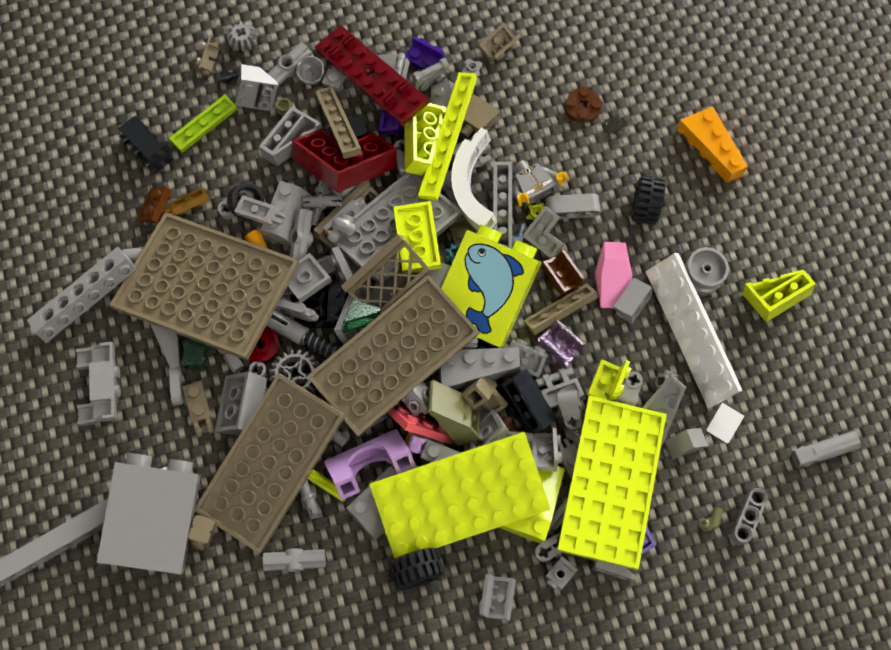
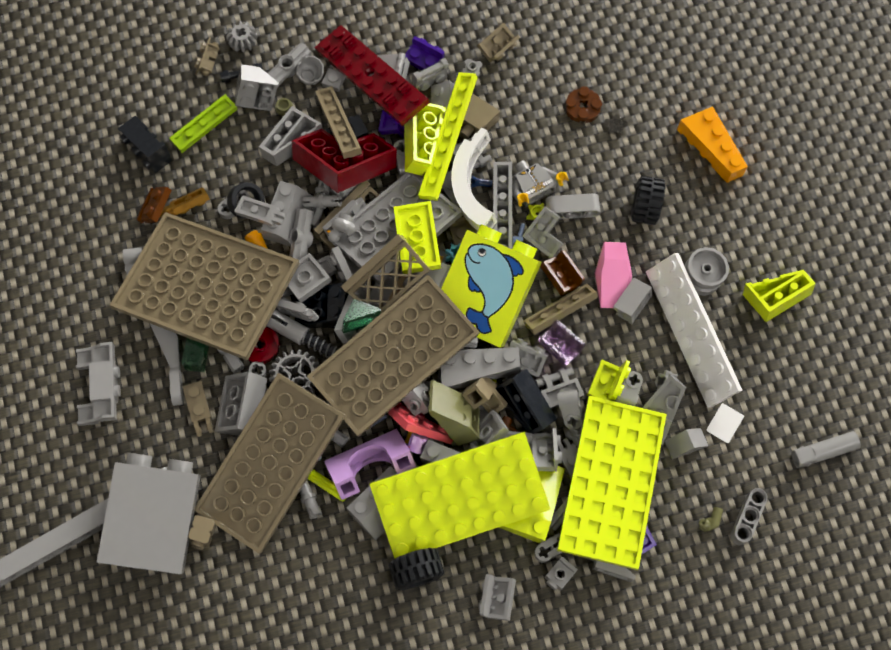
light grey brick [27,247,137,343] -> none
light grey piece [263,549,326,572] -> none
none -> dark blue bar [471,176,492,189]

